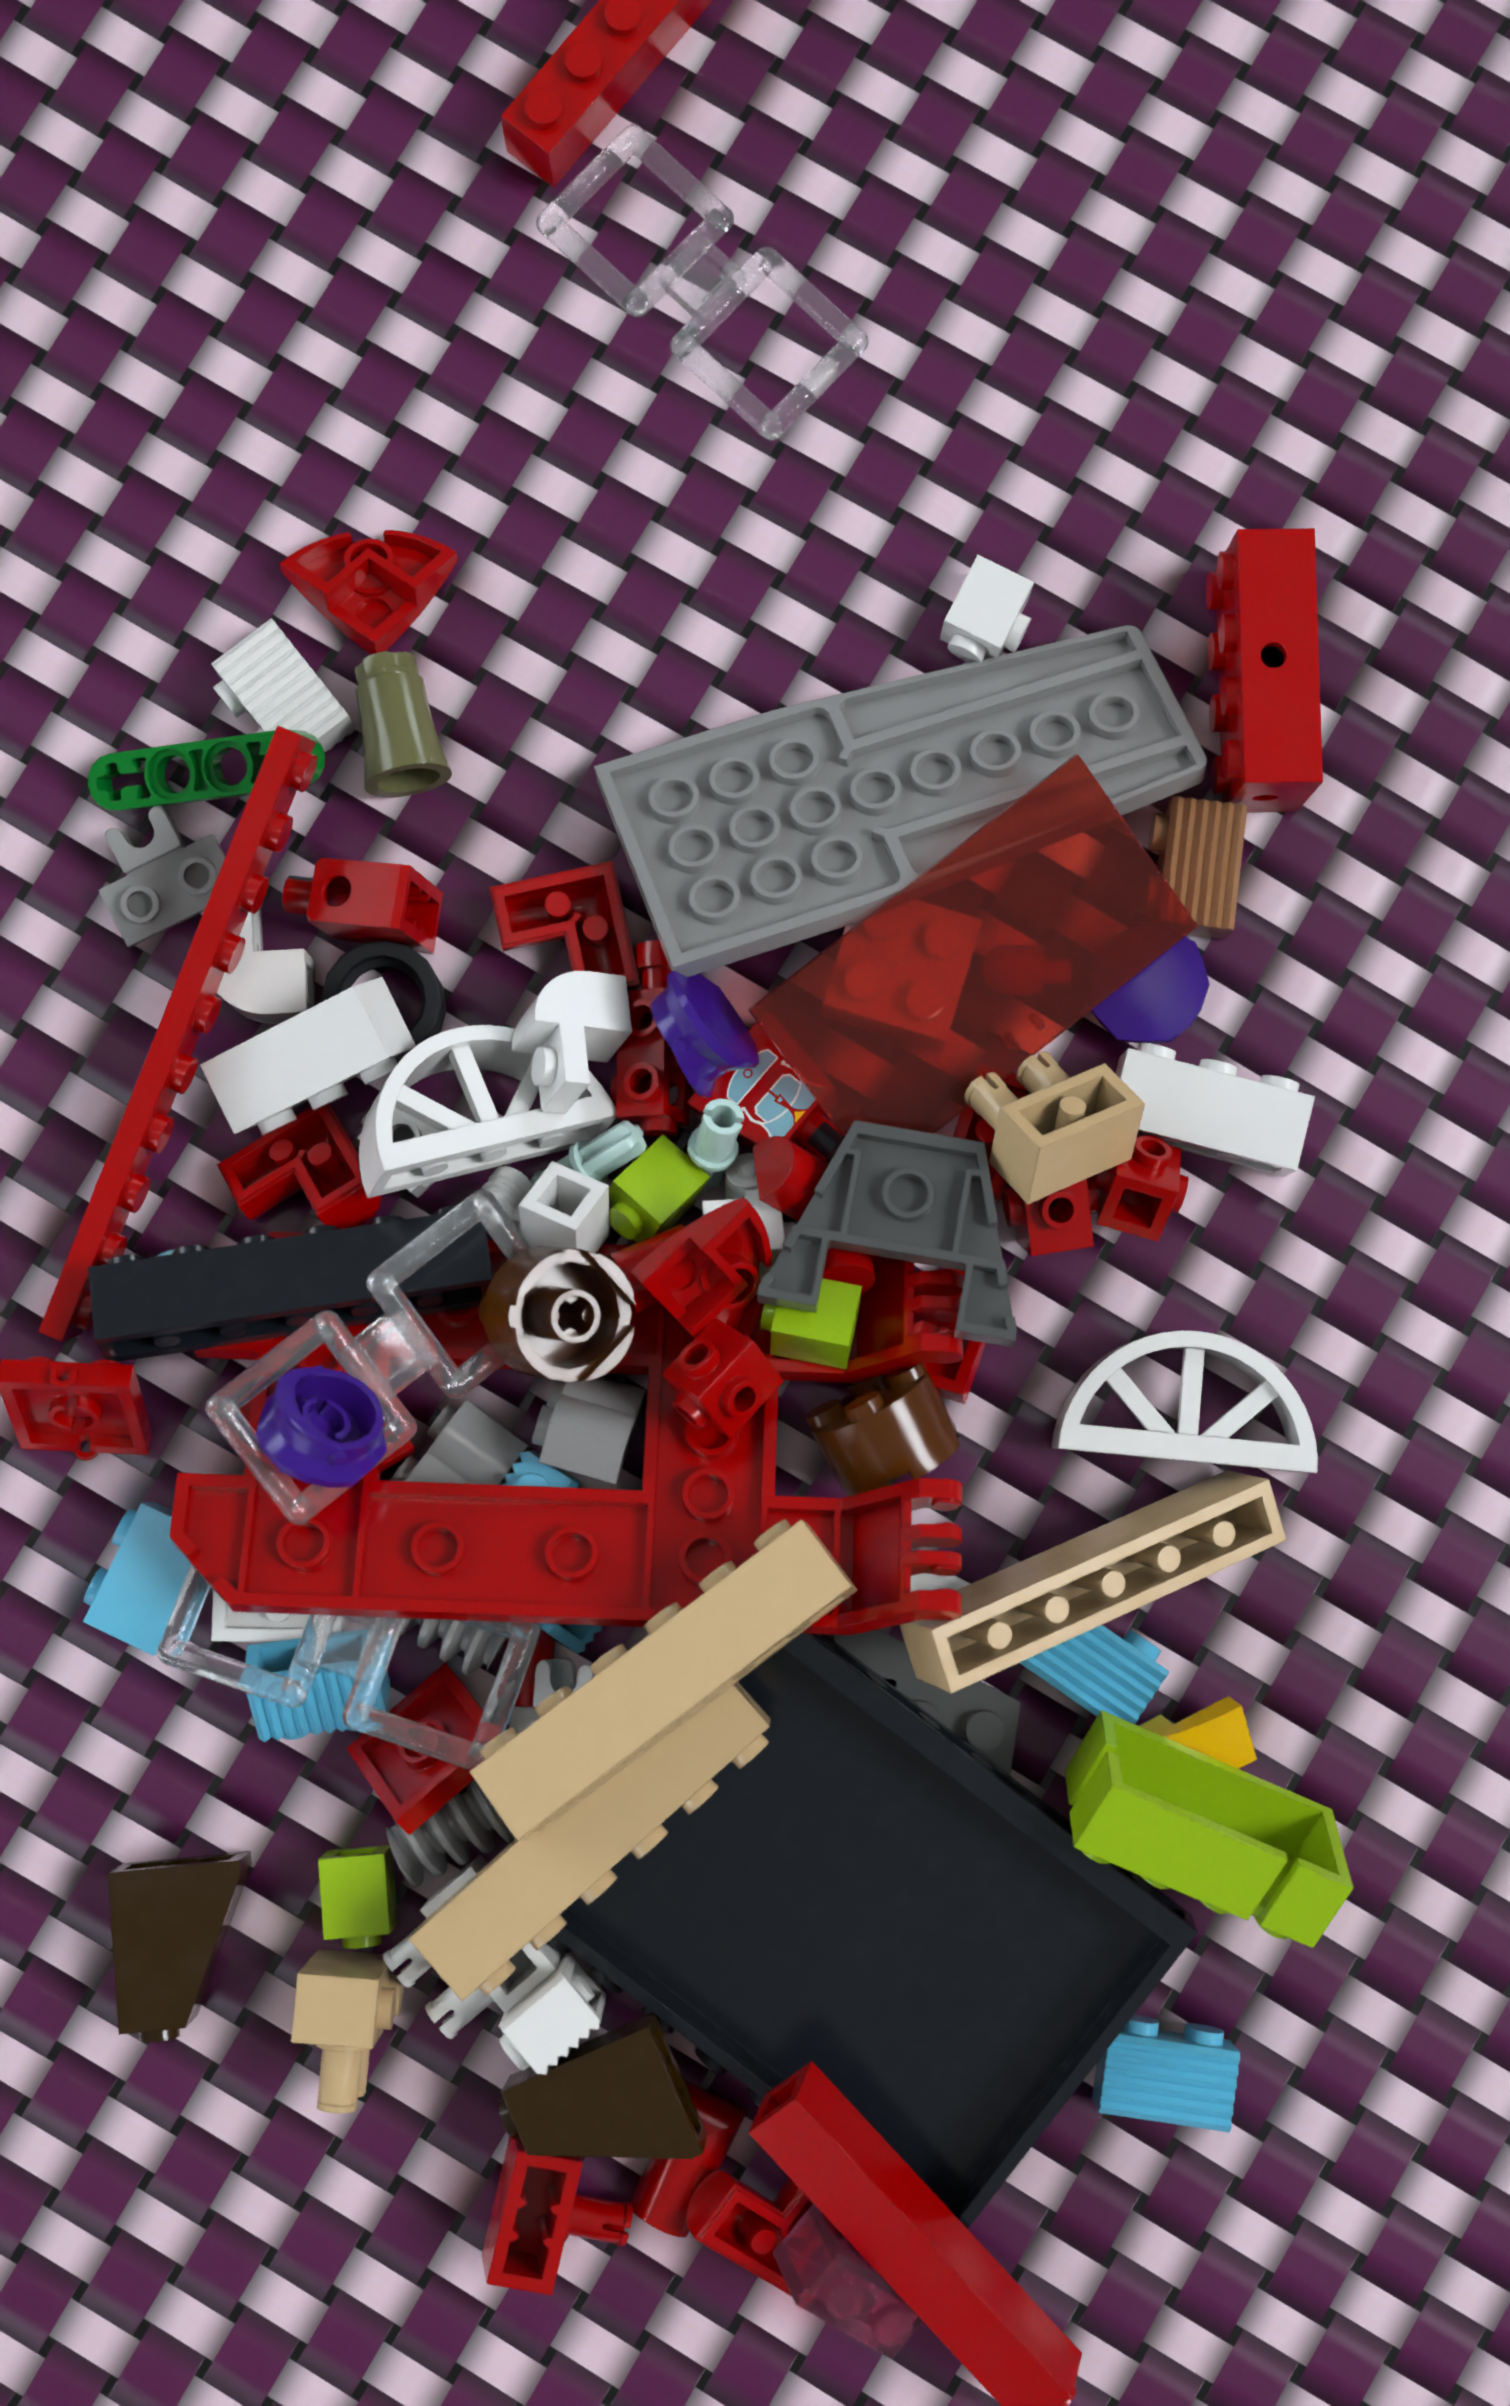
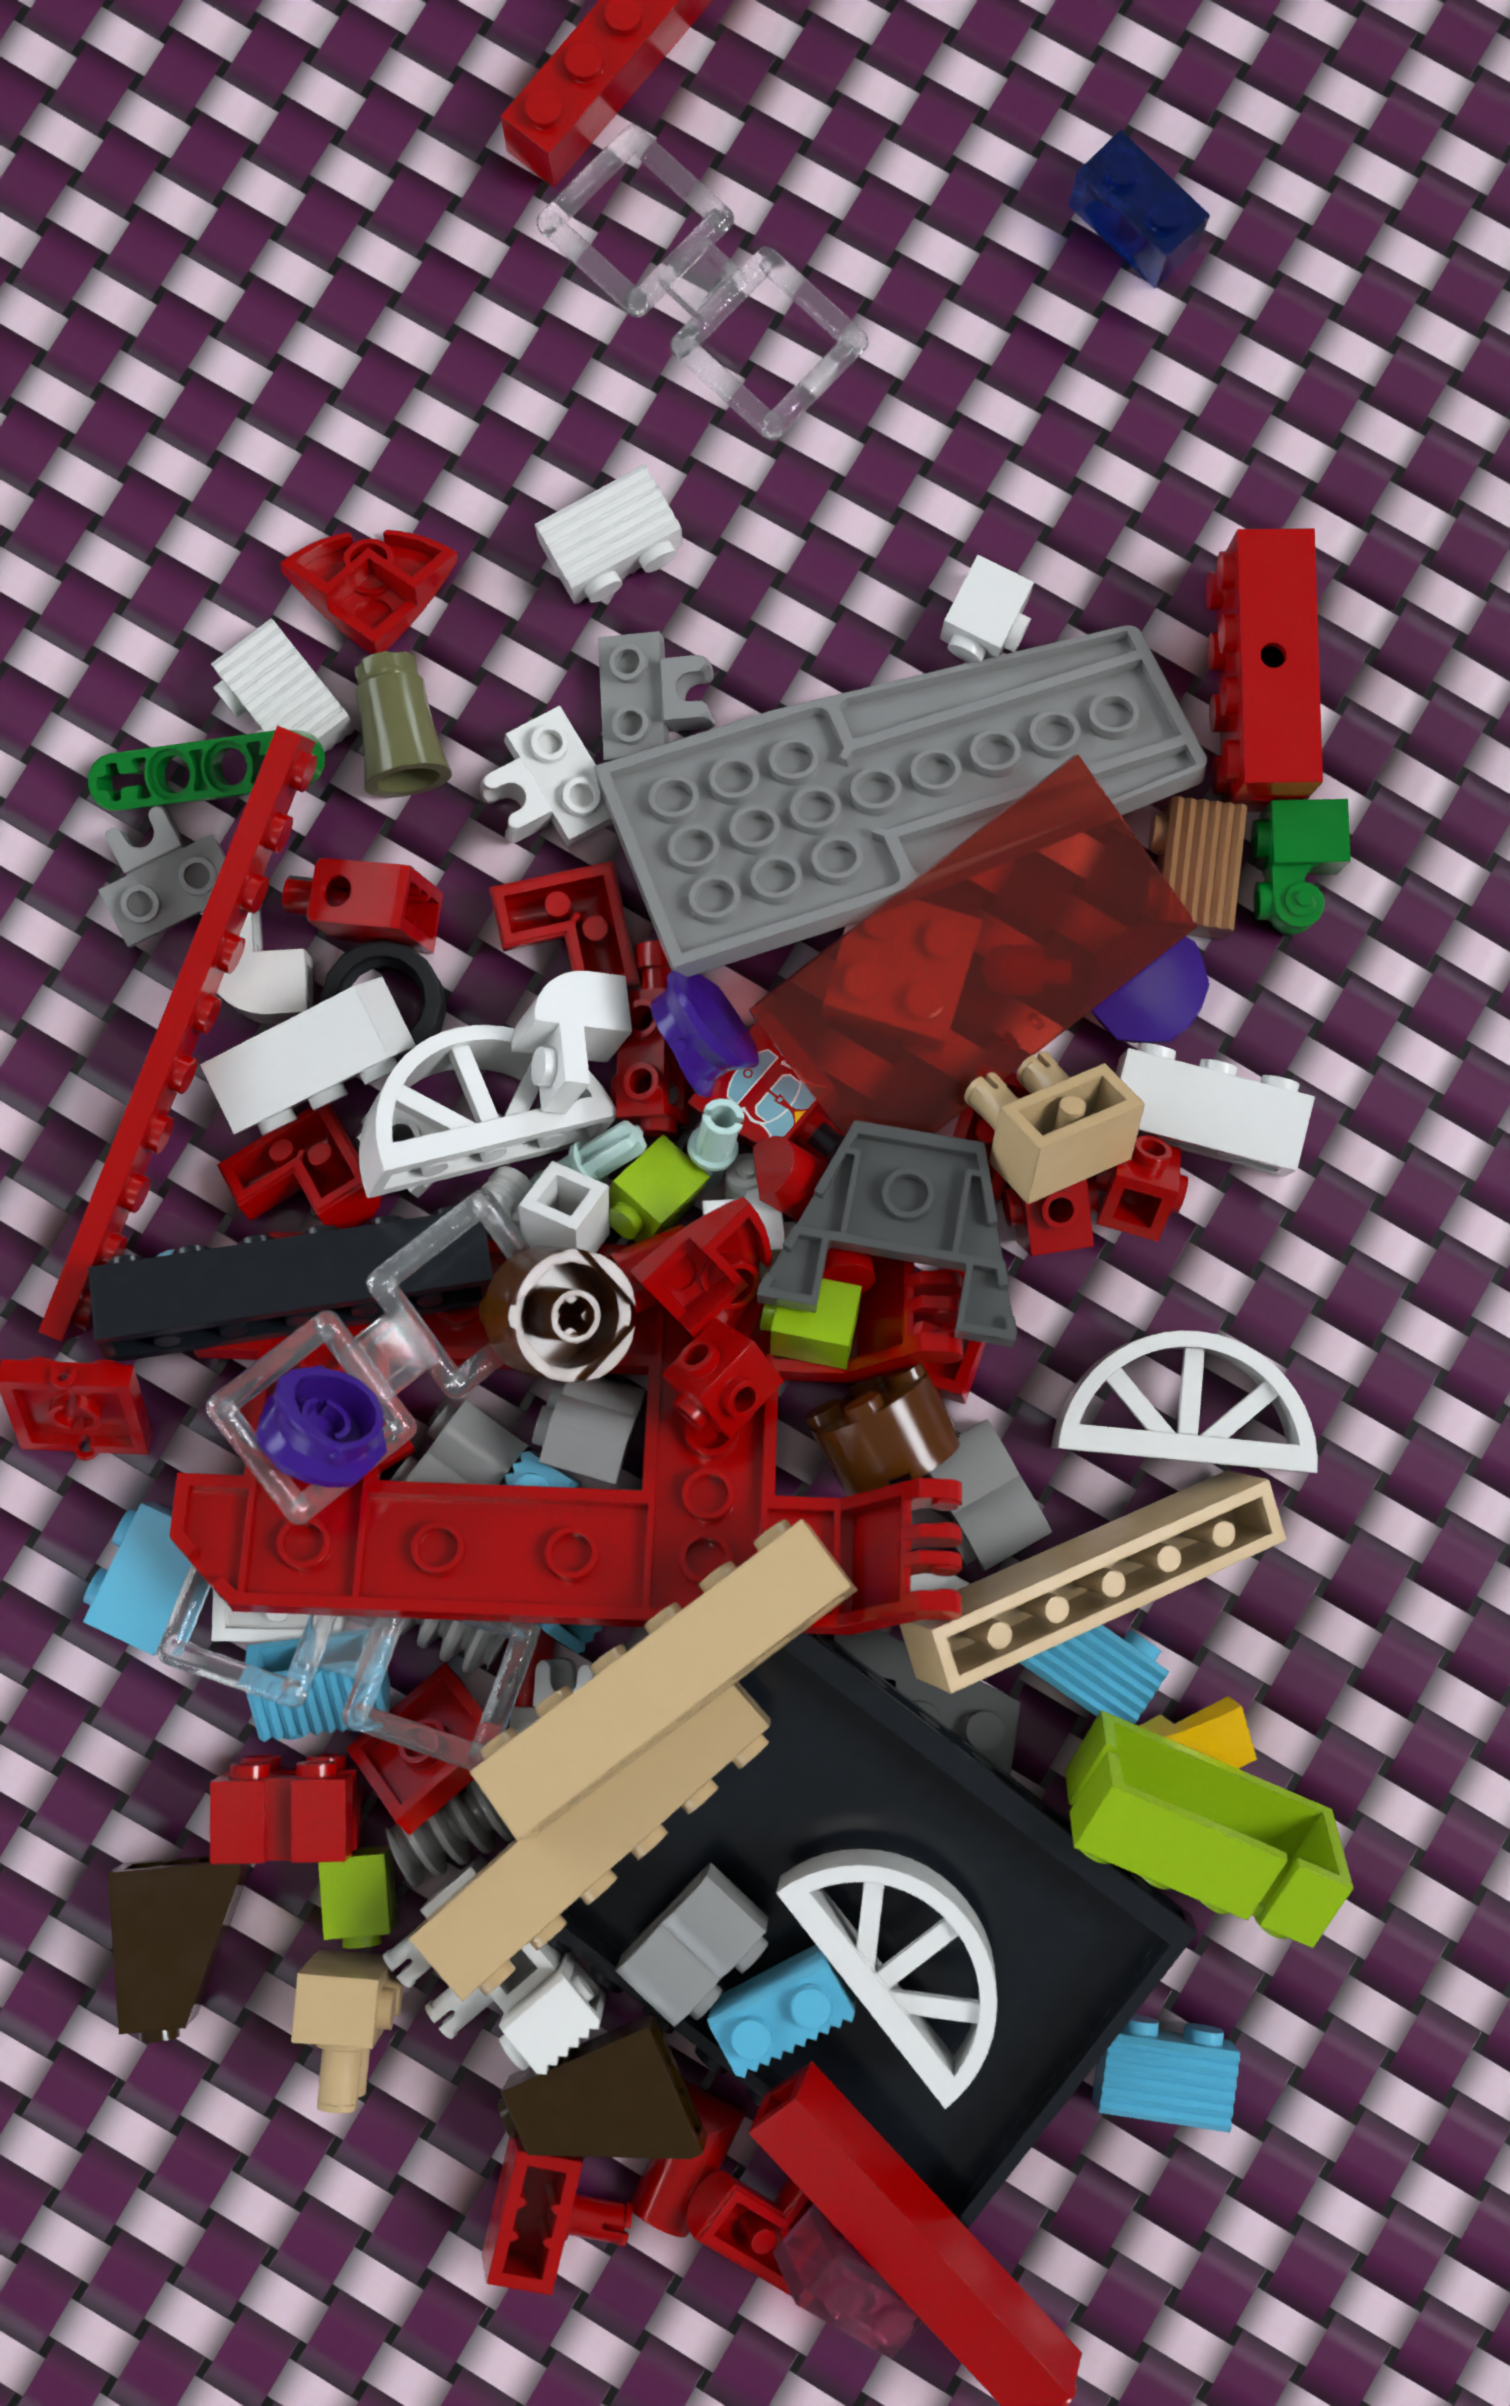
none -> red brick [210,1753,363,1864]
none -> white plate [480,706,613,847]
none -> white brick [535,464,682,604]
none -> light grey plate [598,631,716,762]
none -> light grey brick [615,1863,769,2027]
none -> medium azure brick [707,1944,856,2078]
none -> white window [776,1849,997,2109]
none -> light grey brick [920,1419,1052,1571]
none -> clear blue brick [1068,130,1210,289]
none -> green brick [1251,799,1351,935]

